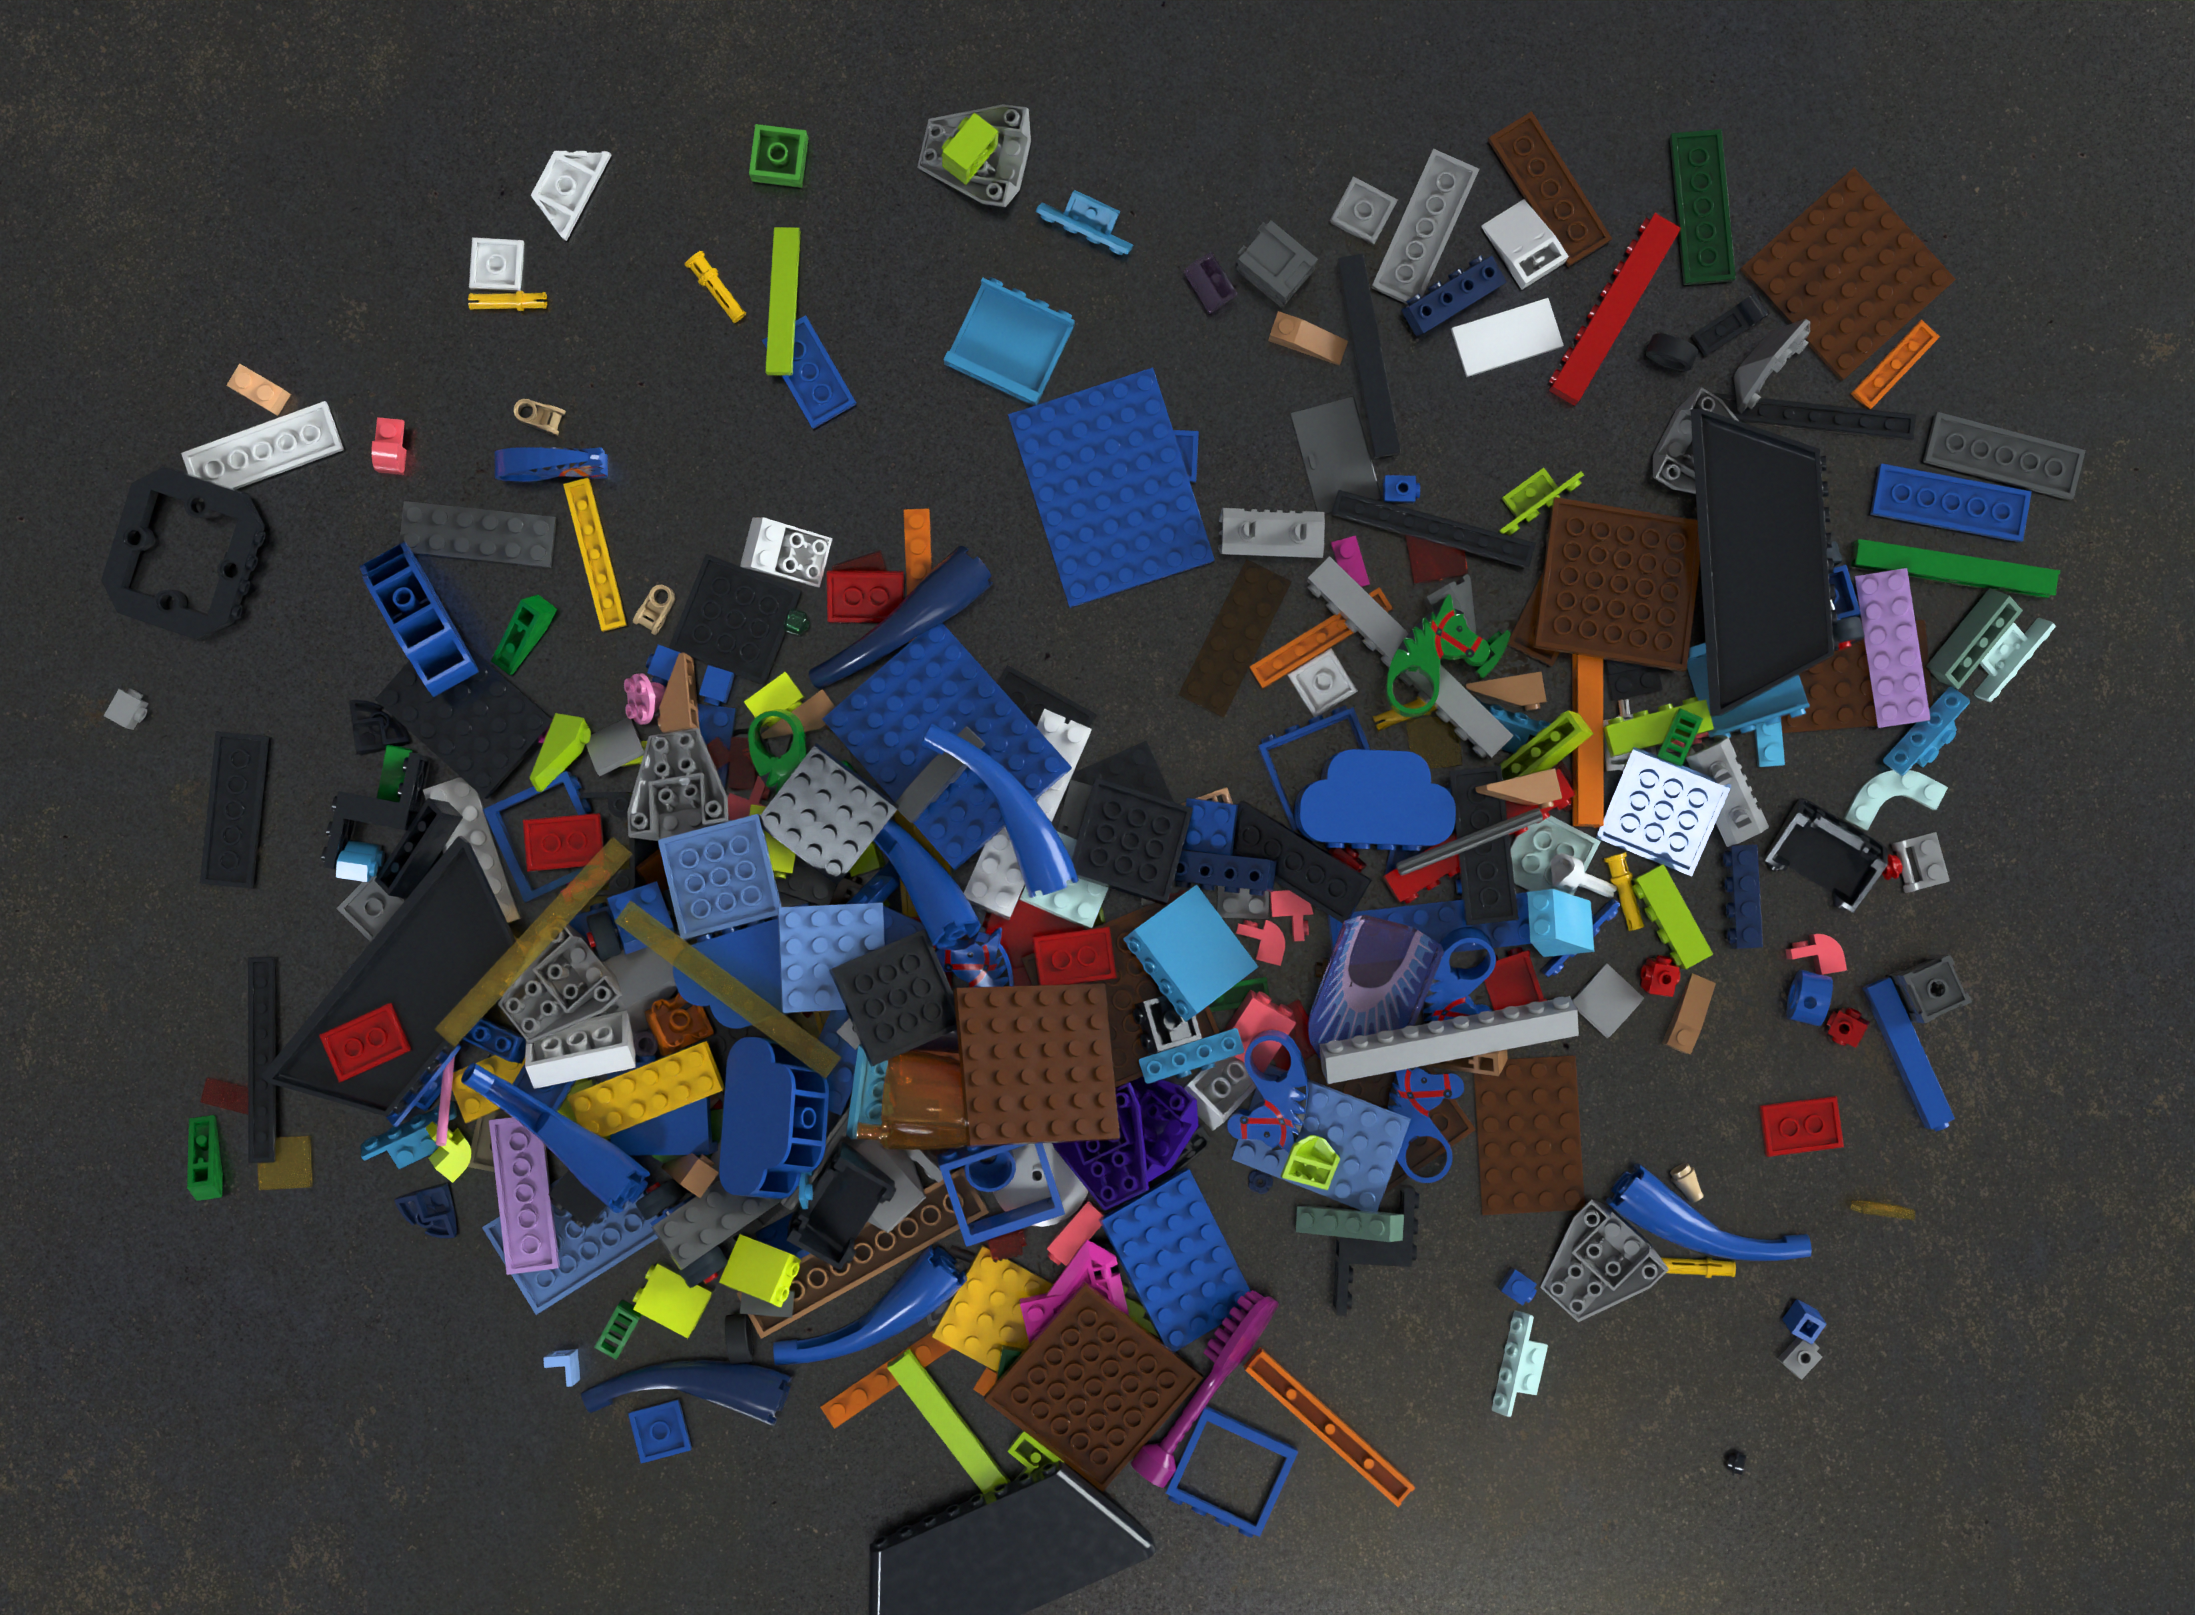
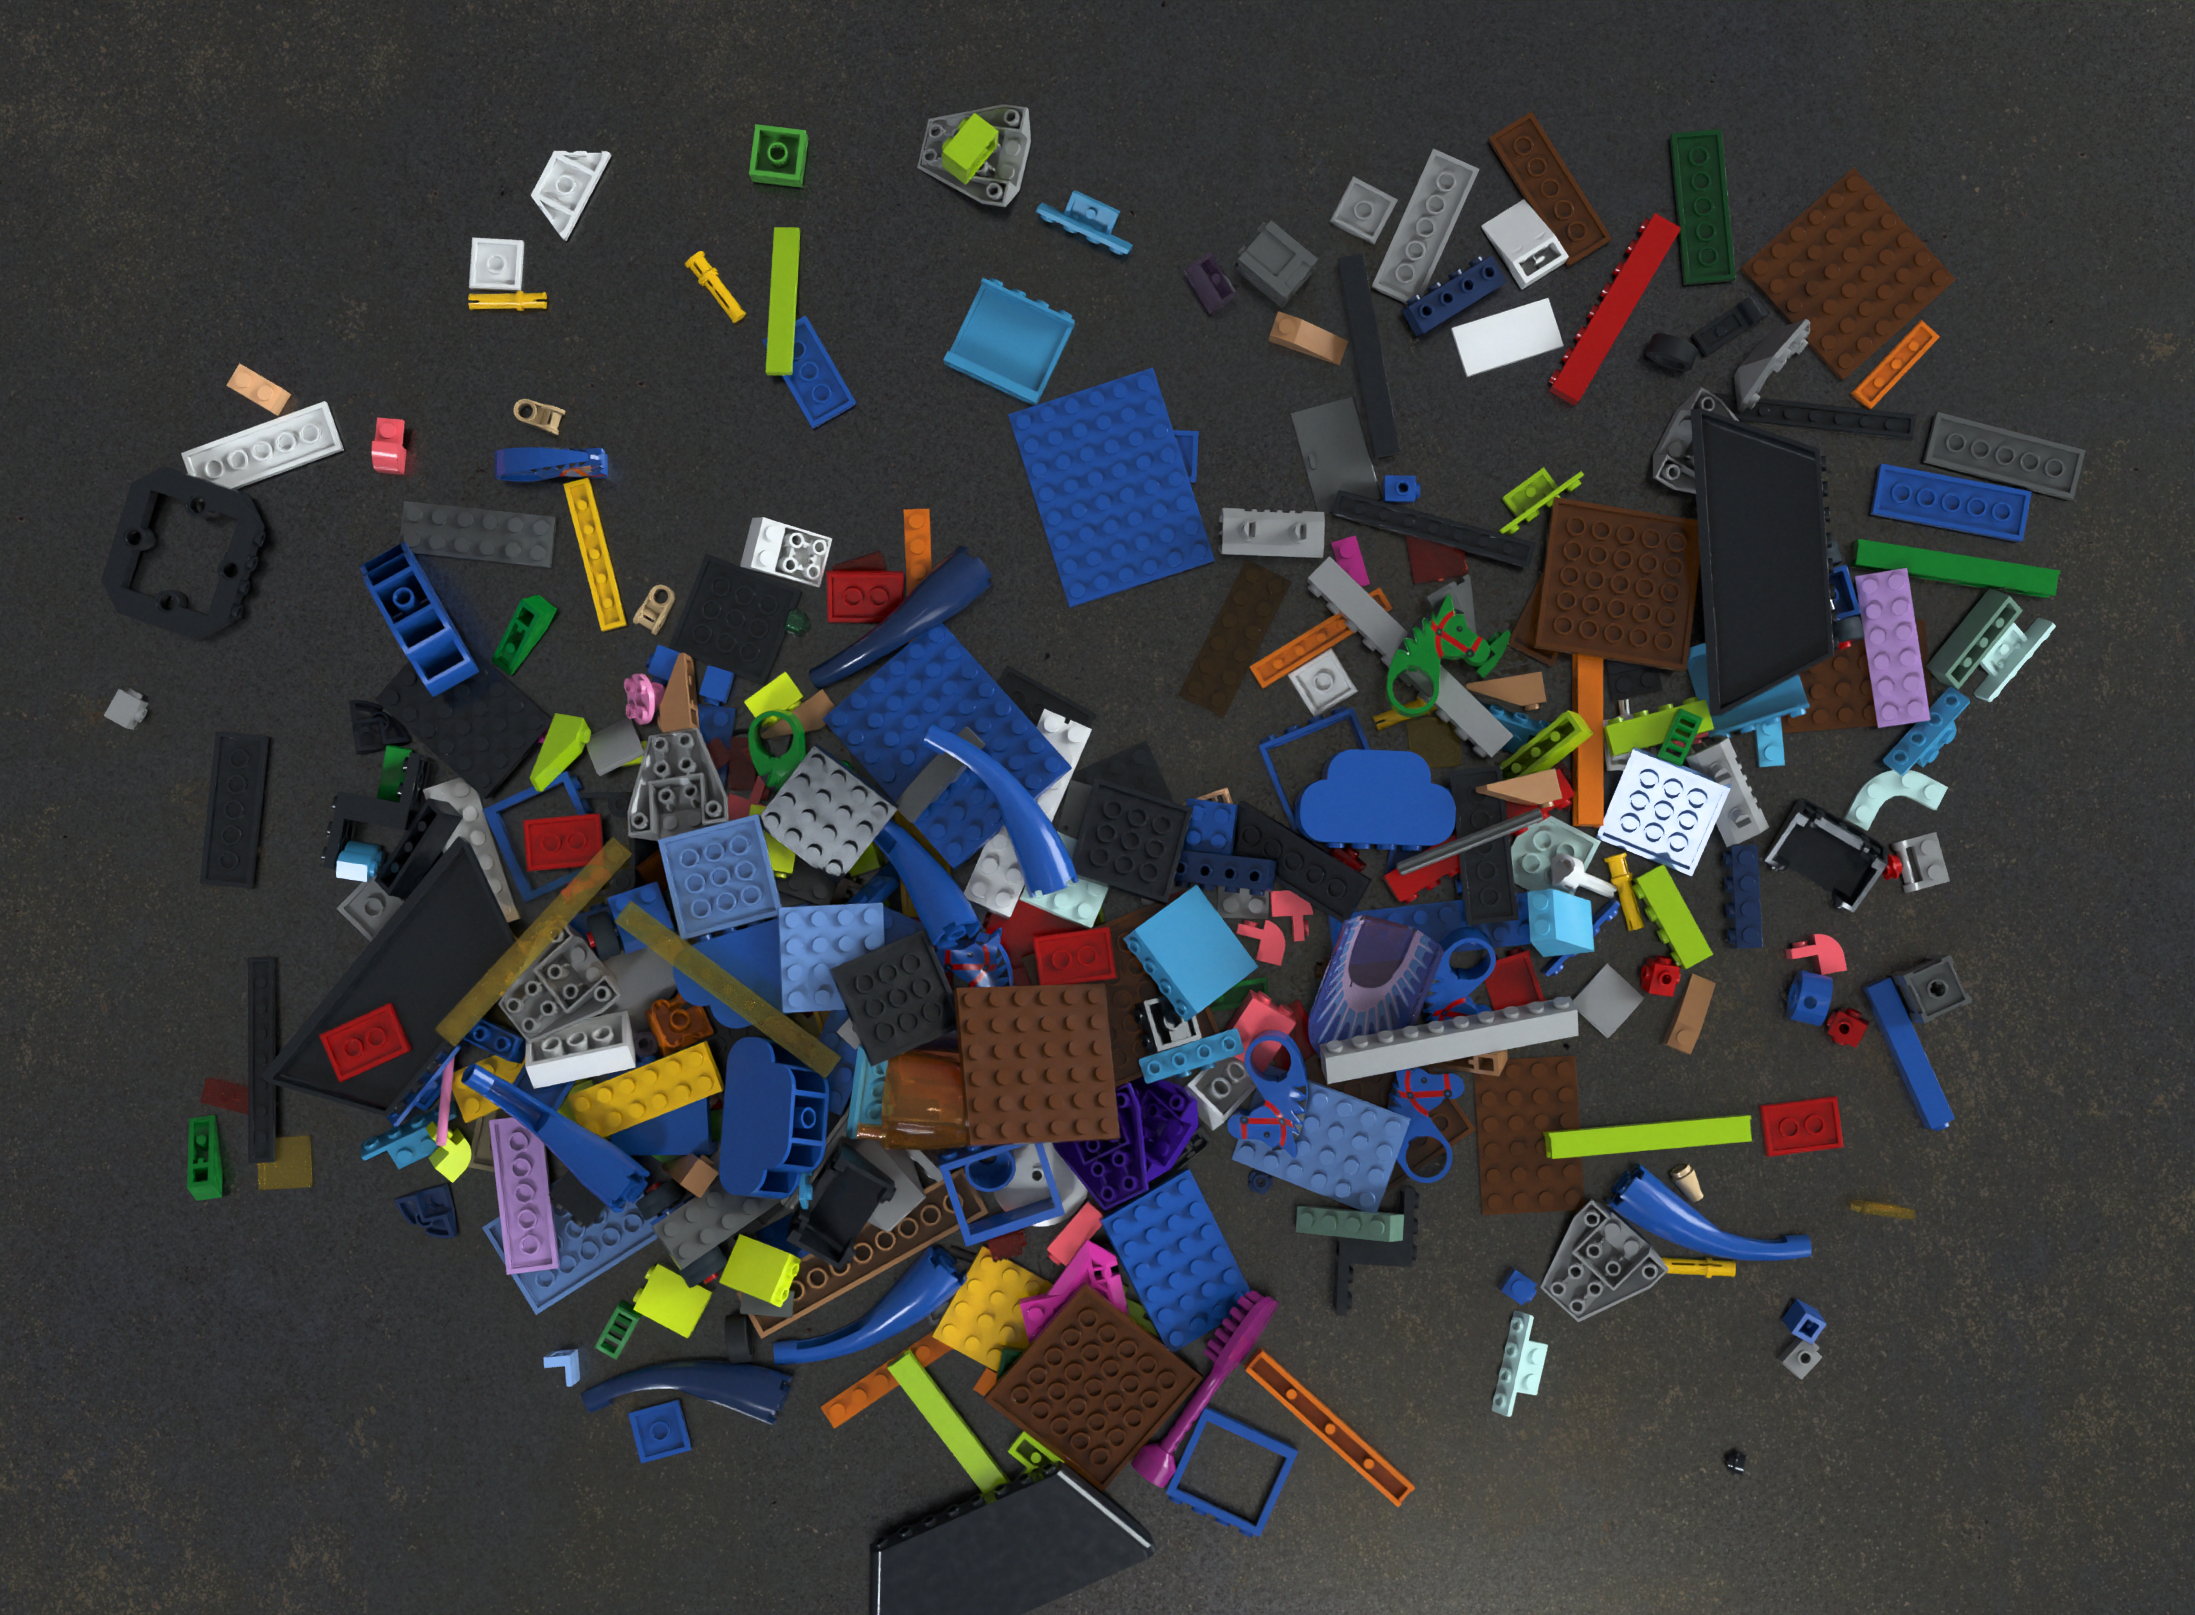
lime slope [1280,1135,1340,1190] -> none
none -> lime tile [1543,1114,1752,1159]

